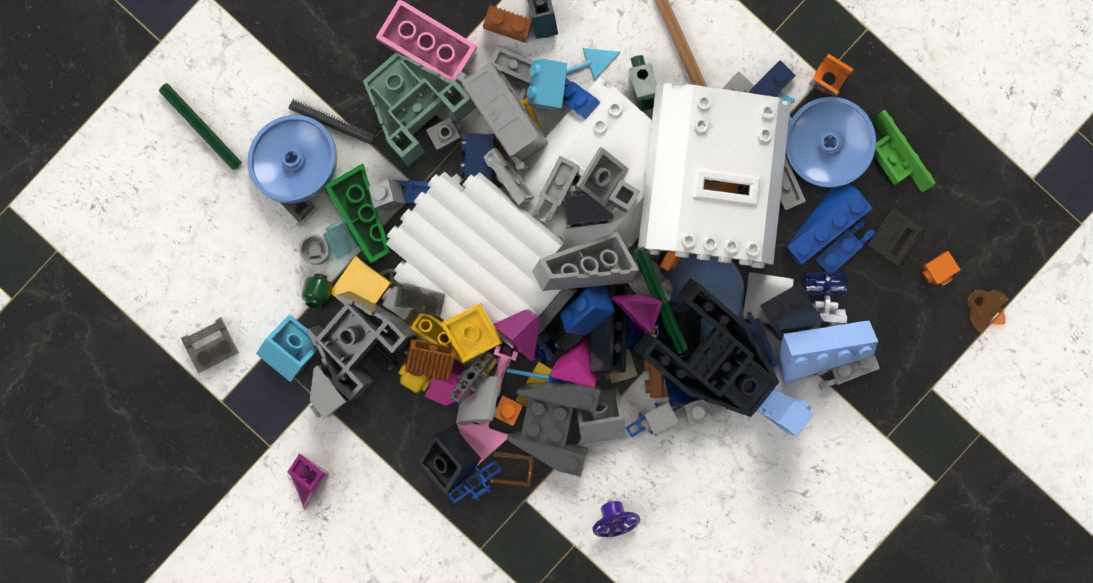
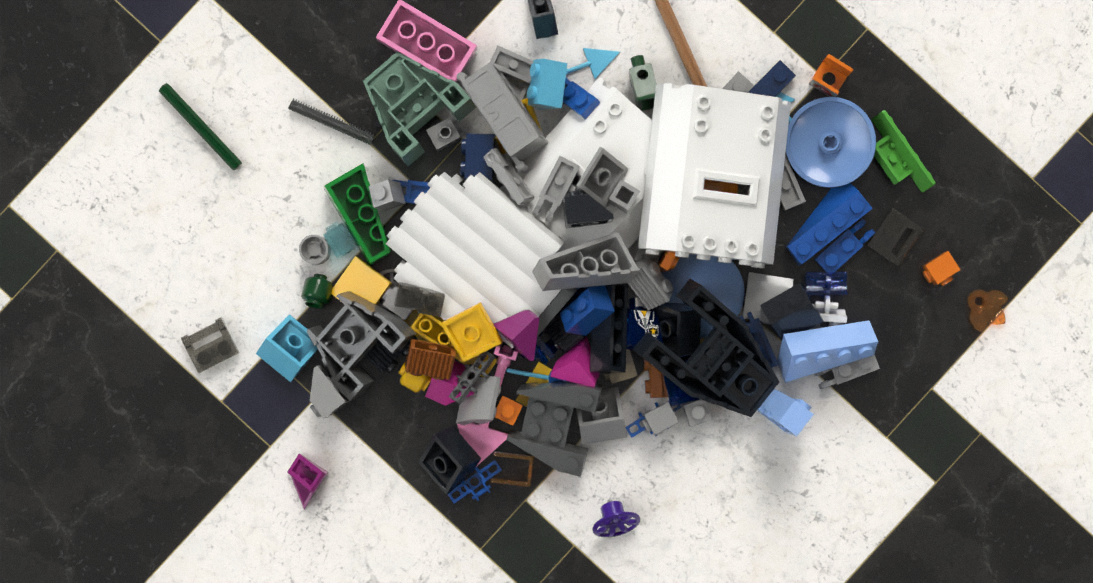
medium blue dish [247,115,337,204] -> none
clear smoke slope [280,200,319,225] -> none
dark orange brick [483,5,532,43] -> none
magenta slope [612,294,662,333] -> none
dark green axle [633,247,688,354] -> none

